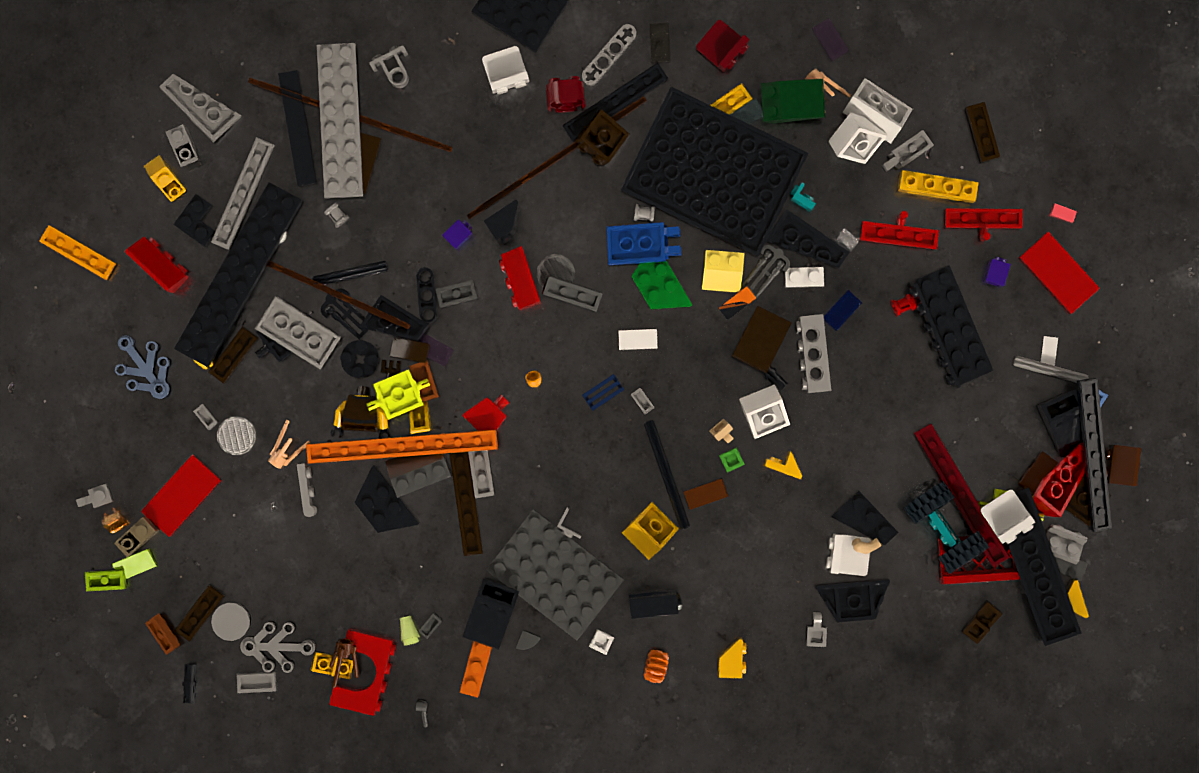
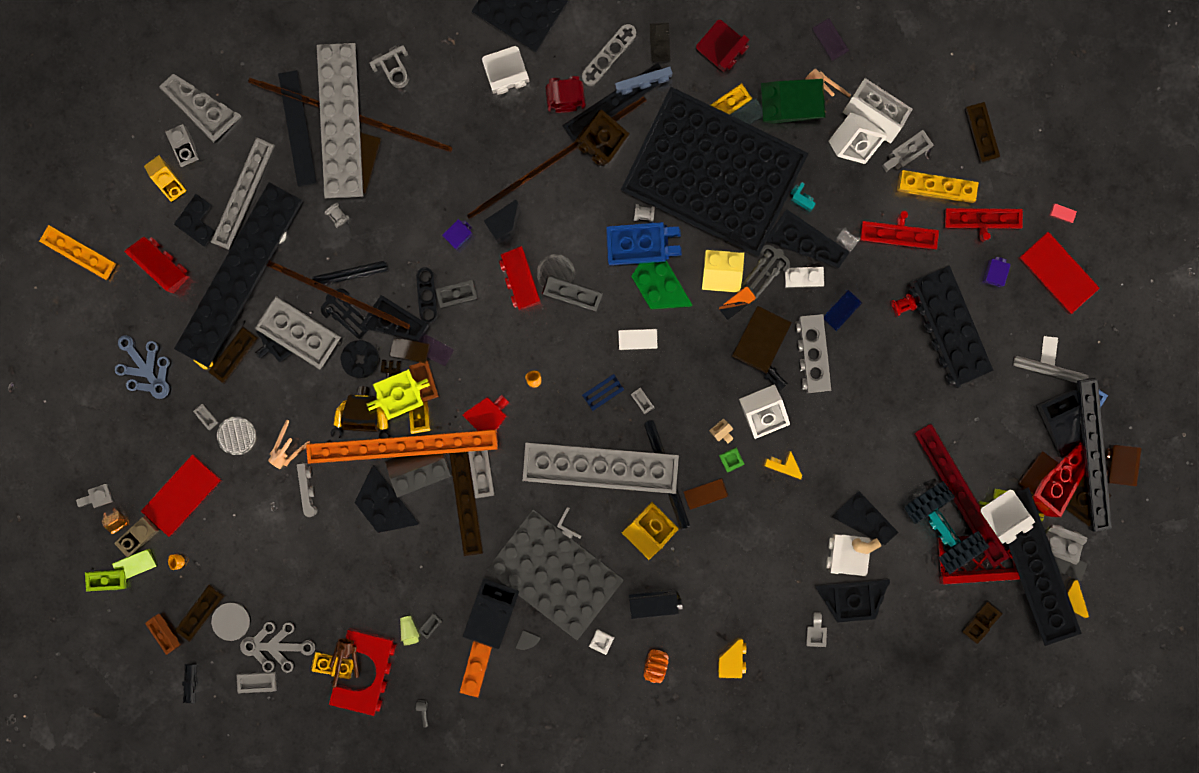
none -> light orange hinge [168,554,185,570]
none -> light grey plate [523,442,679,494]
none -> sand blue plate [615,67,672,95]

